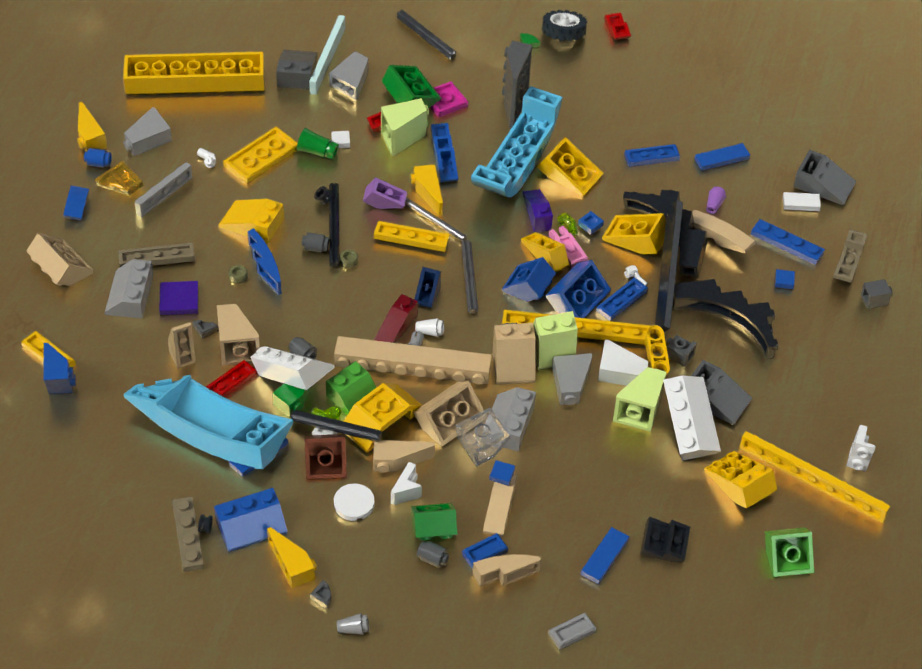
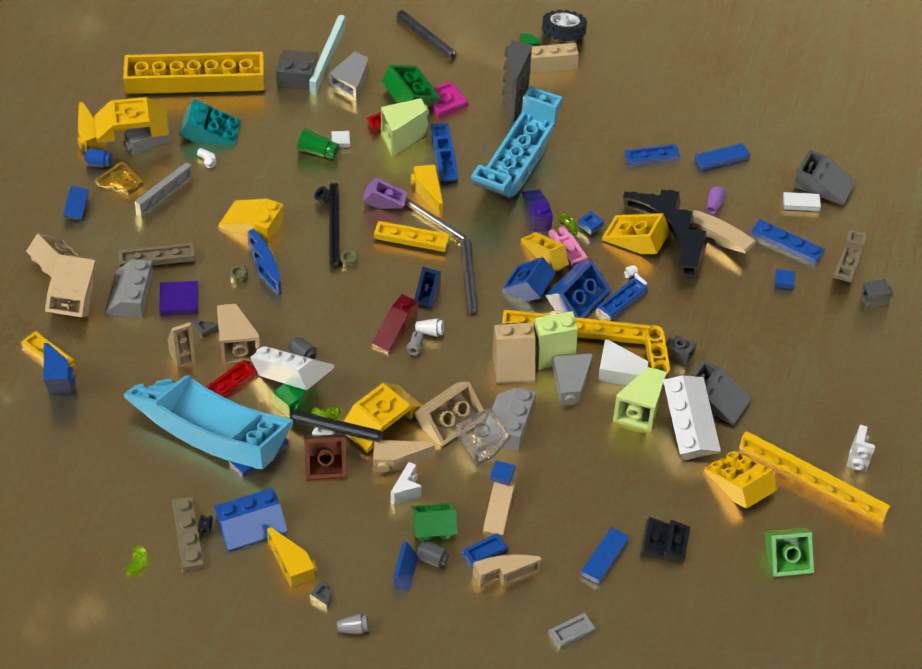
yellow tile [223,127,298,184] -> none
dark grey brick [302,232,329,253] -> none
bright green slope [326,361,377,415] -> none
tan brick [334,336,492,385] -> none
white tile [334,483,374,521] -> none
yellow slope [537,137,604,196] -> none
red slope [604,12,631,40] -> none
black tile [655,200,683,332] -> none
black arch [672,279,778,359] -> none
none -> tan slope [45,254,96,317]
none -> yellow slope [95,97,169,143]
none -> clear neon green arm [123,547,147,576]
none -> teal slope [179,98,241,146]
none -> blue slope [394,542,418,590]
none -> tan slope [530,43,579,73]

